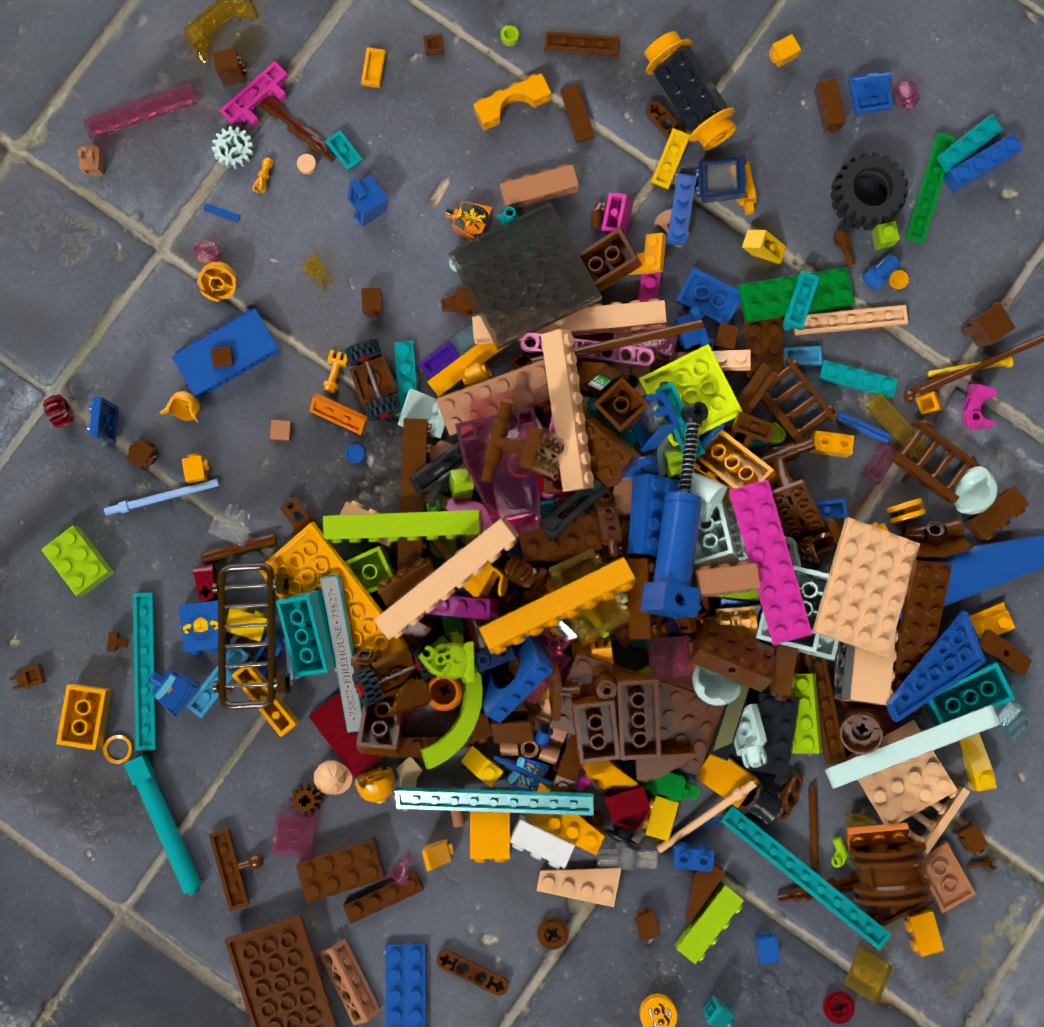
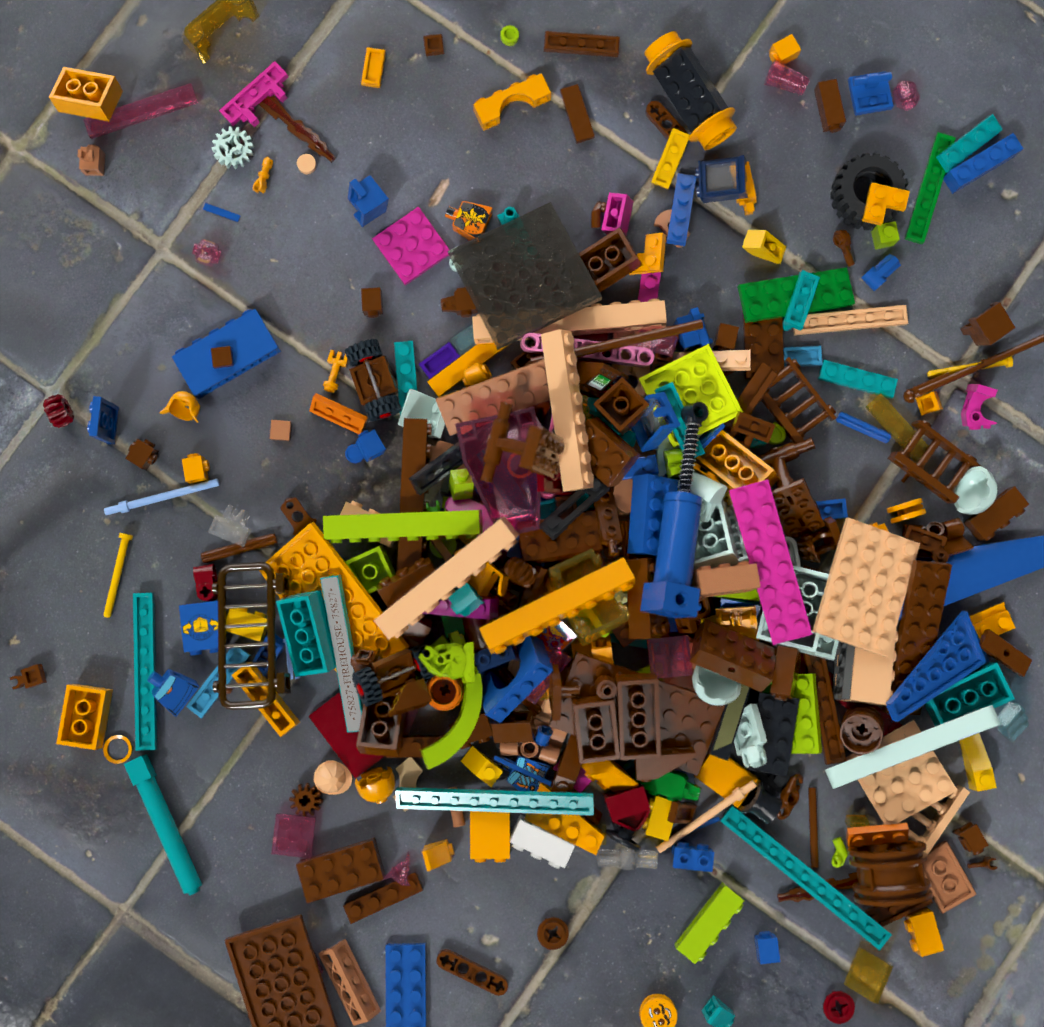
lime brick [41,526,114,597] -> none
reddish brown tile [106,631,128,652] -> none
light orange cylinder [197,261,237,301] -> none
reddish brown plate [209,827,264,911] -> none
reddish brown brick [213,48,248,86] -> none
clear yellow plate [301,254,333,290] -> none
teal plate [325,130,363,172] -> none
nougat brick [500,164,579,209] -> none
light nougat wing [536,867,622,907] -> none
reddish brown window [634,907,661,943] -> none
blue plate [676,267,740,324] -> none
reddish brown slope [685,863,726,923] -> none
light orange brick [809,431,854,458] -> none
clear pink tile [862,442,898,484] -> none
light orange piece [889,270,909,289] -> none
none -> light orange brick [49,67,123,121]
none -> yellow bar [103,533,133,618]
none -> blue brick [355,430,386,463]
none -> dark pink plate [372,207,451,286]
none -> teal brick [448,583,484,617]
none -> reddish brown tile [667,801,697,824]
none -> clear pink plant [764,59,809,95]
none -> light orange plate [862,182,910,226]
none -> reddish brown hinge [904,524,949,563]

